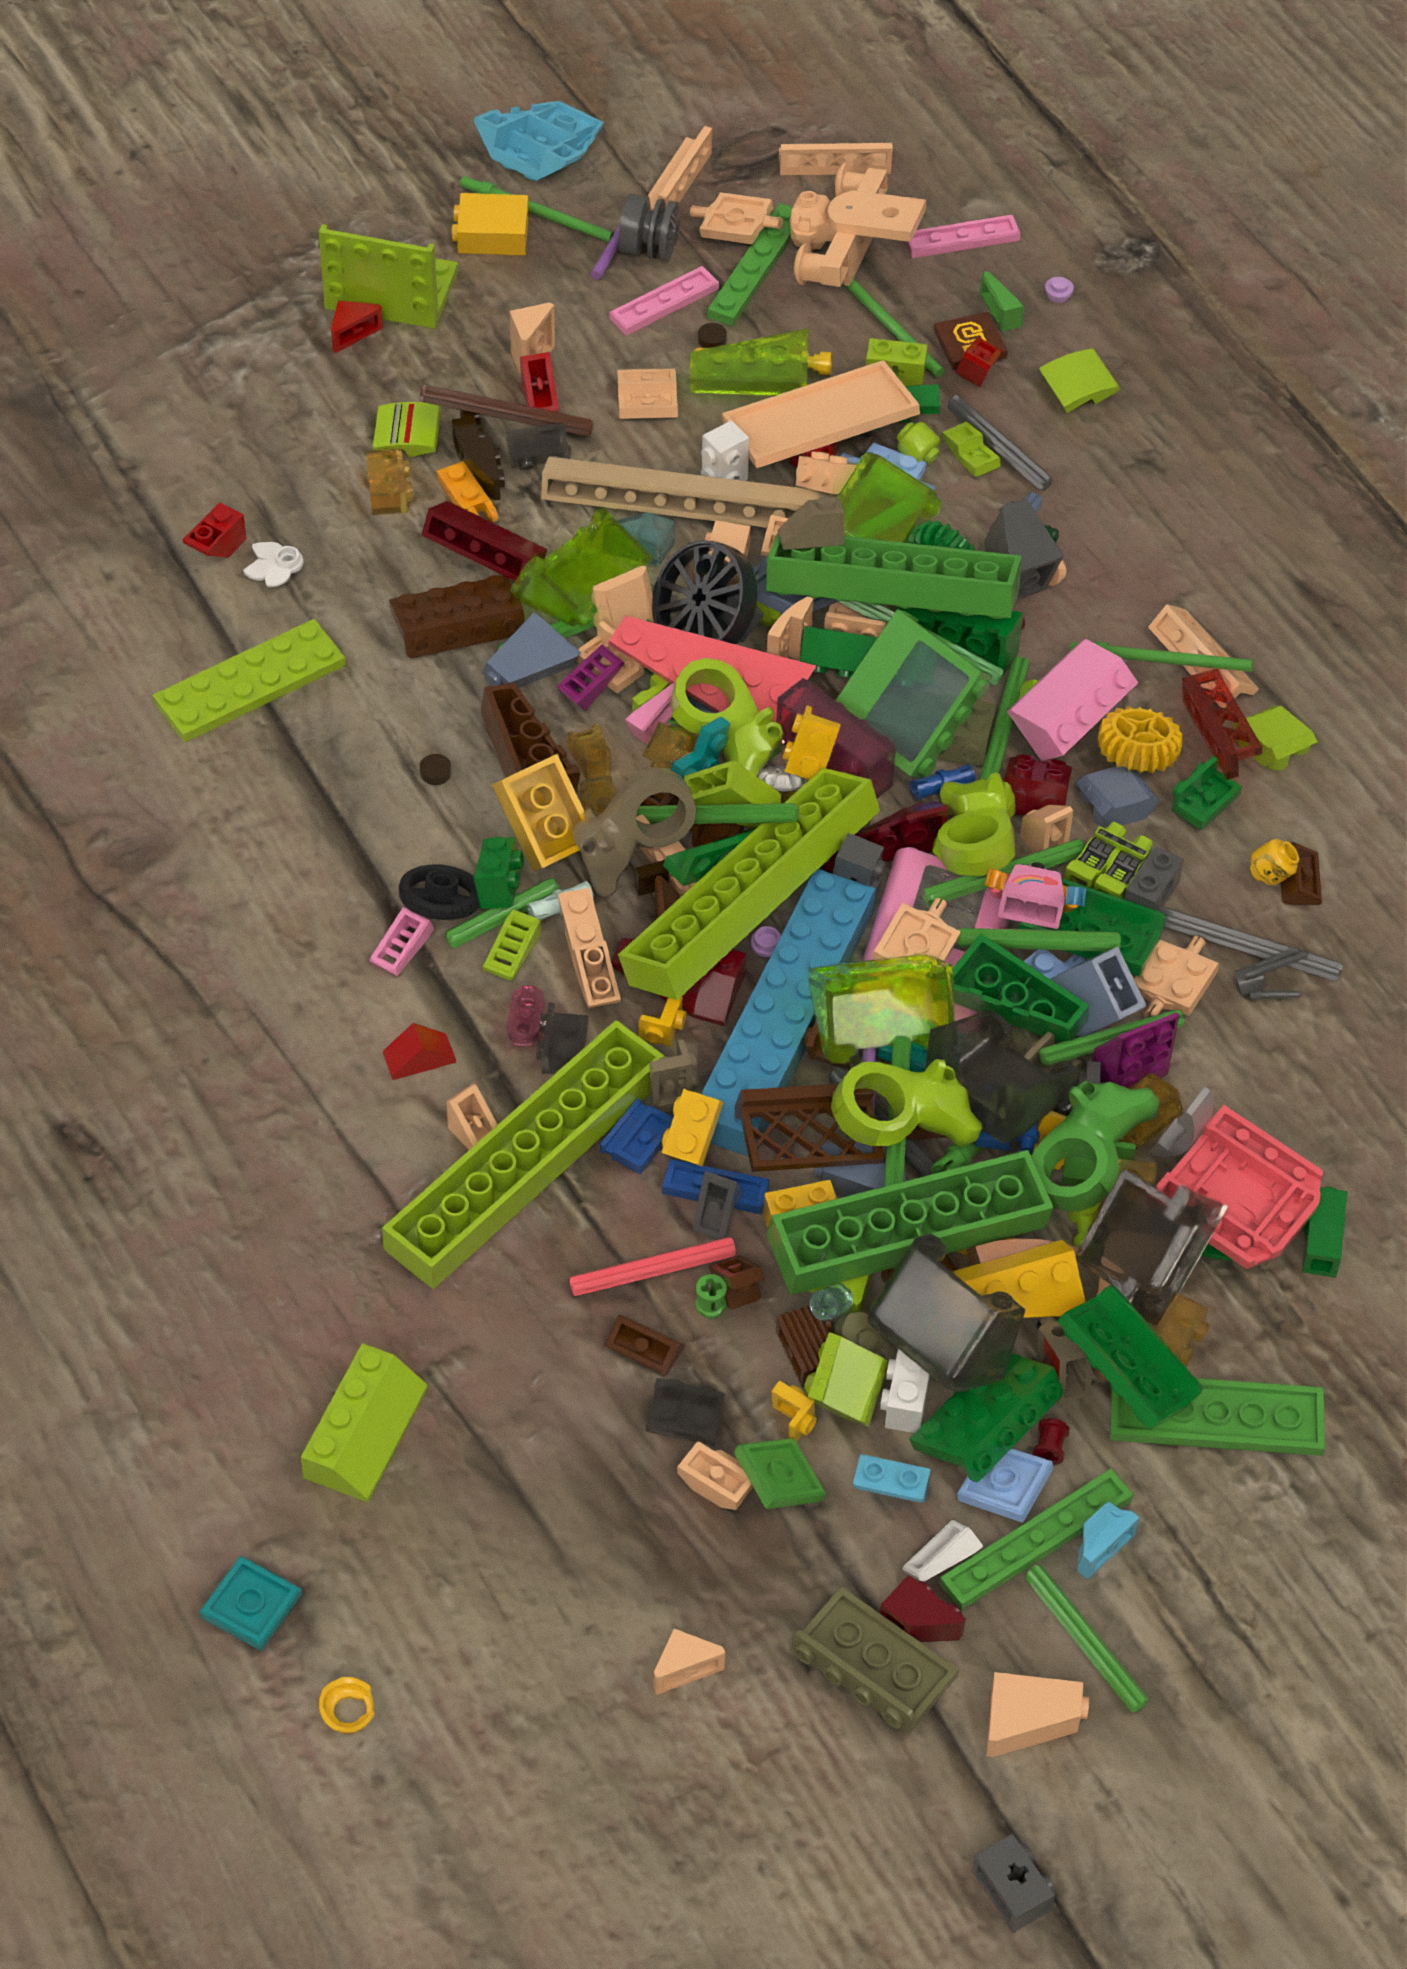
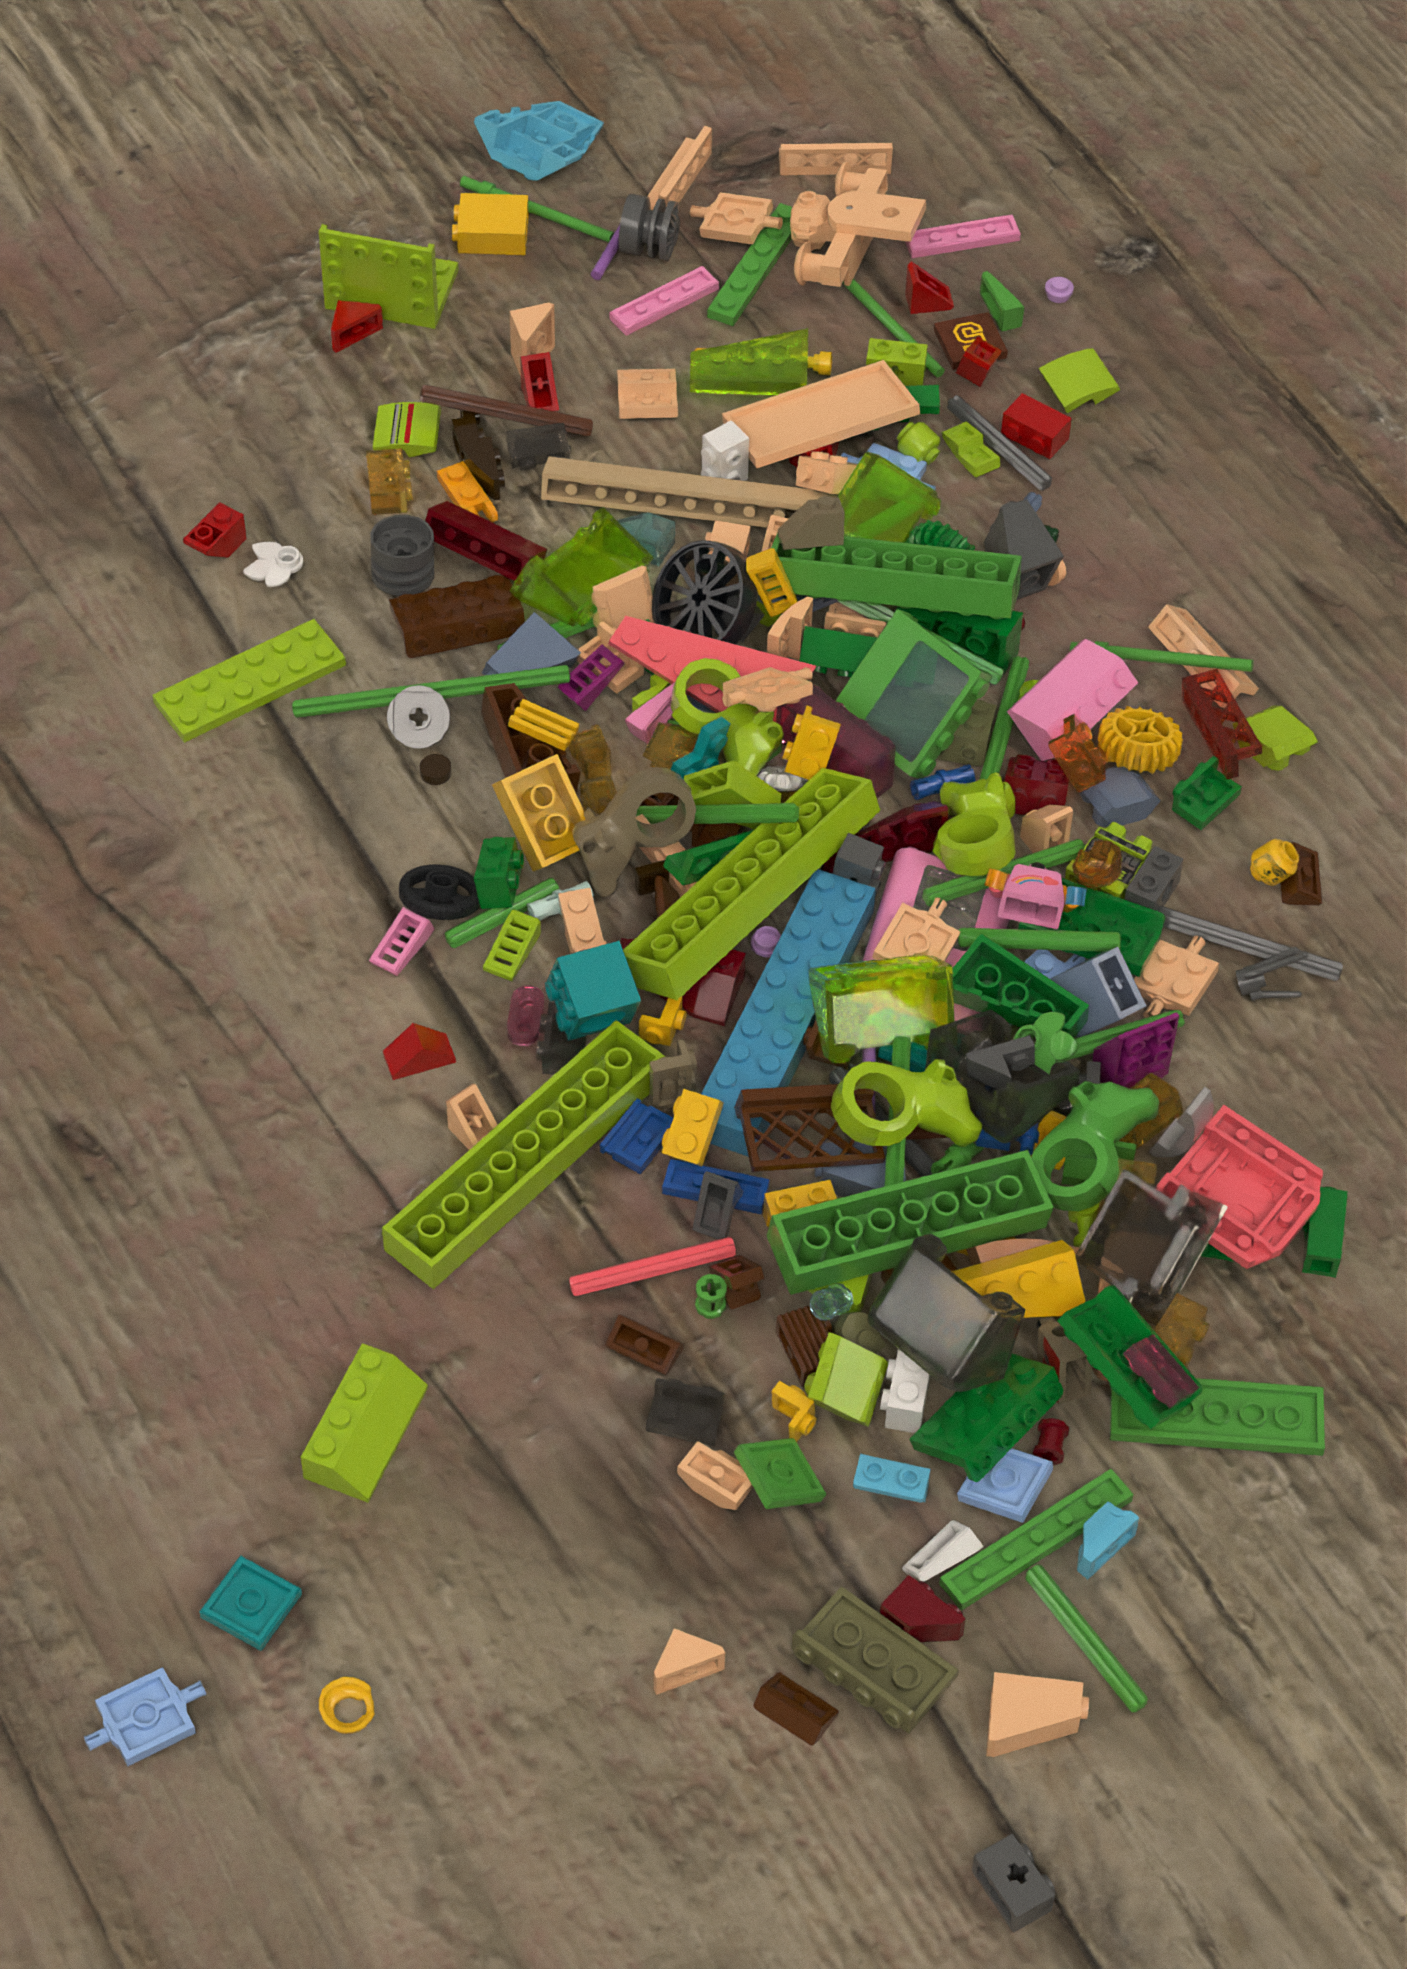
dark brown tile [698,323,727,349] -> none
none -> light blue plate [84,1667,206,1766]
none -> bright green axle [292,665,570,718]
none -> dark grey wheel [370,515,434,596]
none -> light grey plate [387,685,451,749]
none -> yellow tile [508,699,579,751]
none -> teal brick [545,941,641,1041]
none -> light nougat plate [722,667,813,712]
none -> yellow slope [746,548,798,617]
none -> reddish brown slope [753,1672,839,1746]
none -> red slope [905,261,954,314]
none -> dark grey slope [966,1035,1035,1094]
none -> red brick [1001,393,1072,459]
none -> bright green plate [1014,1012,1079,1078]
none -> clear orange bracket [1048,713,1108,793]
none -> clear orange hair [1072,840,1122,889]
none -> clear pink plate [1123,1334,1199,1408]

